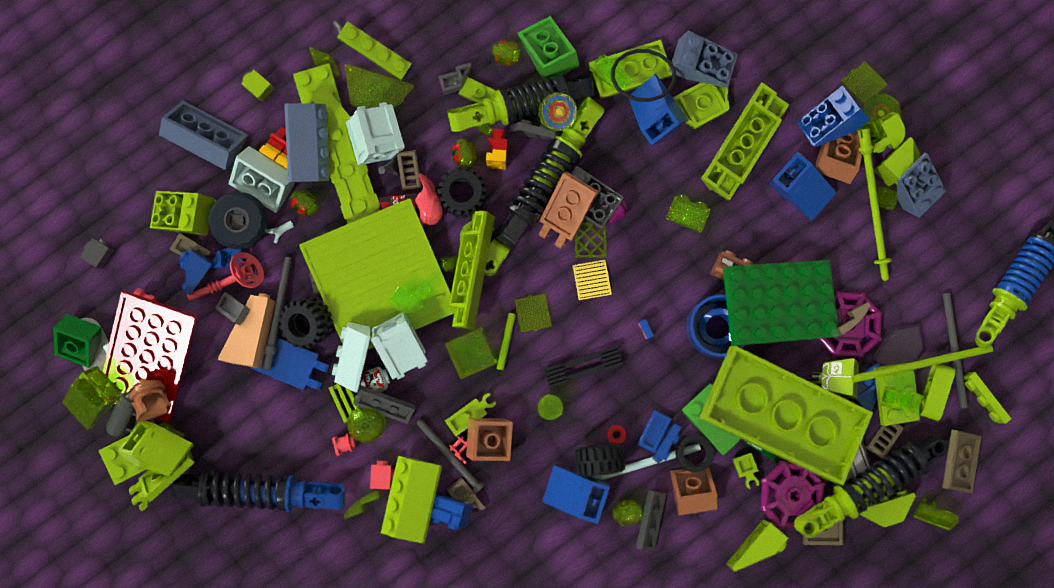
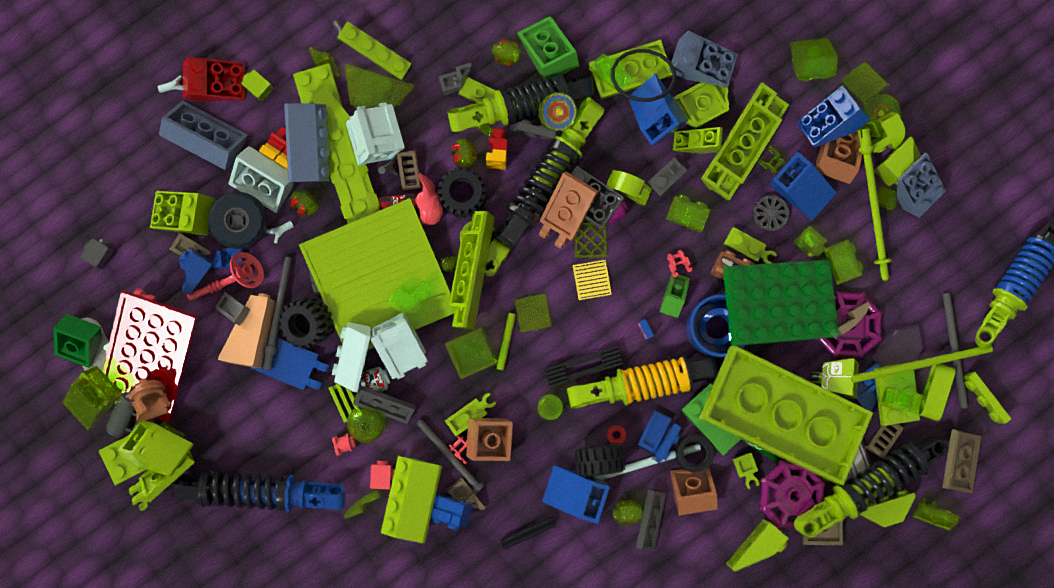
none -> light aqua bar [158,75,183,93]
none -> red slope [183,57,245,101]
none -> black axle [501,517,556,549]
none -> piece [567,355,720,409]
none -> lime brick [606,170,653,206]
none -> dark grey plate [647,157,688,197]
none -> bright green slope [660,273,690,318]
none -> coral piece [667,250,692,277]
none -> lime slope [673,127,723,154]
none -> lime plate [723,227,777,264]
none -> dark grey wheel [753,196,789,231]
none -> clear neon green piece [757,146,786,174]
none -> clear neon green slope [791,38,838,81]
none -> clear neon green brick [794,226,827,257]
none -> clear neon green brick [824,239,863,285]

